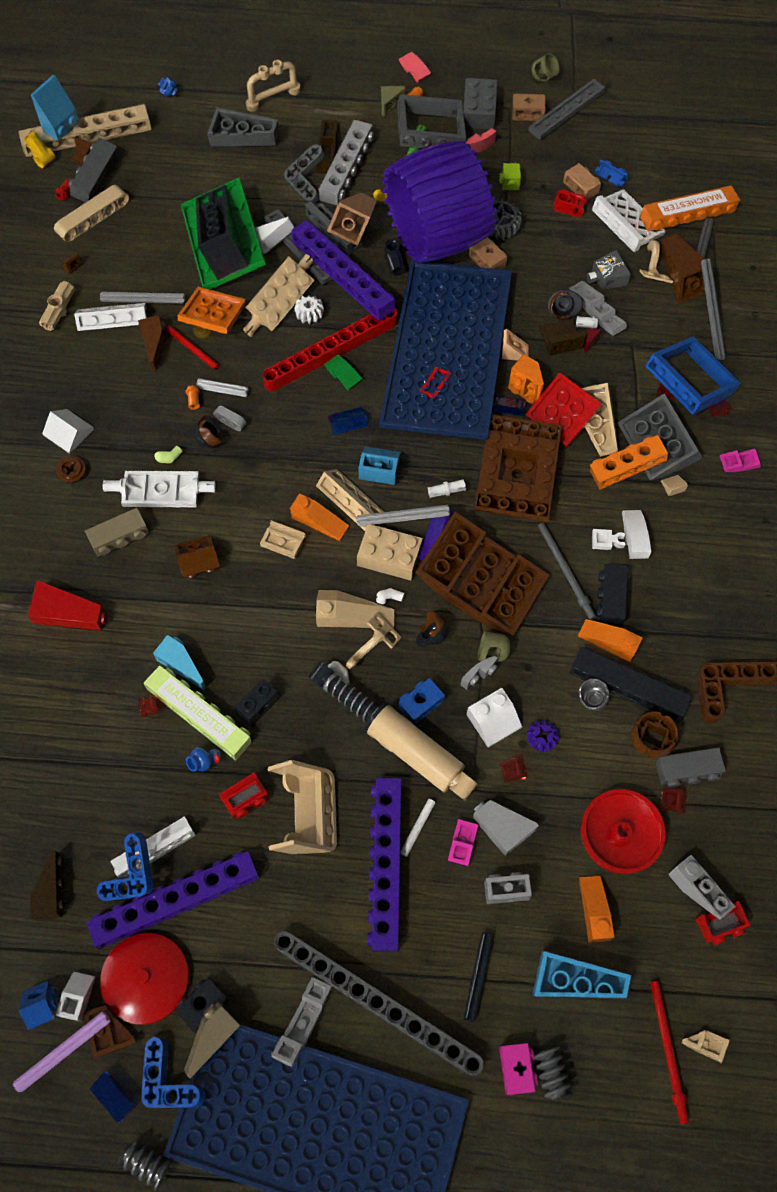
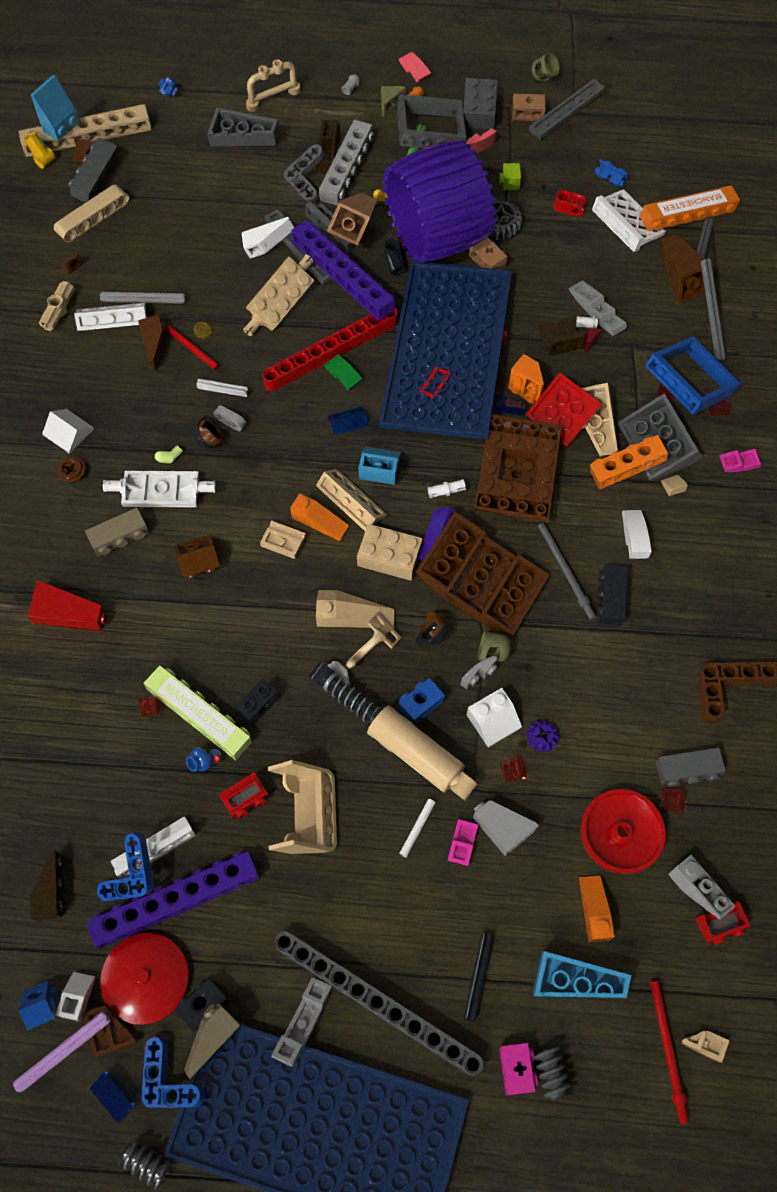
red pin [55,179,70,200] -> none
medium azure slope [153,635,206,690] -> none
orange plate [178,287,246,334] -> none
piece [181,177,266,290] -> none
orange pin [186,385,200,410] -> none
white gear [295,295,324,325] -> none
light grey axle [356,505,450,526] -> none
dark purple brick [368,778,401,952] -> none
white arm [376,588,405,604] -> none
light grey brick [484,872,532,904] -> none
light nougat slope [501,329,529,360] -> none
black piece [548,290,583,320] -> none
medium nougat brick [563,163,601,200] -> none
black brick [569,647,692,723] -> none
orange slope [578,619,642,662] -> none
flat silver hair [578,678,610,711] -> none
dark grey torso [586,250,631,290] -> none
white plate [592,529,625,550] -> none
reddish brown piece [631,712,678,759] -> none
tan piece [639,240,673,283] -> none
none -> light grey pin [342,74,360,95]

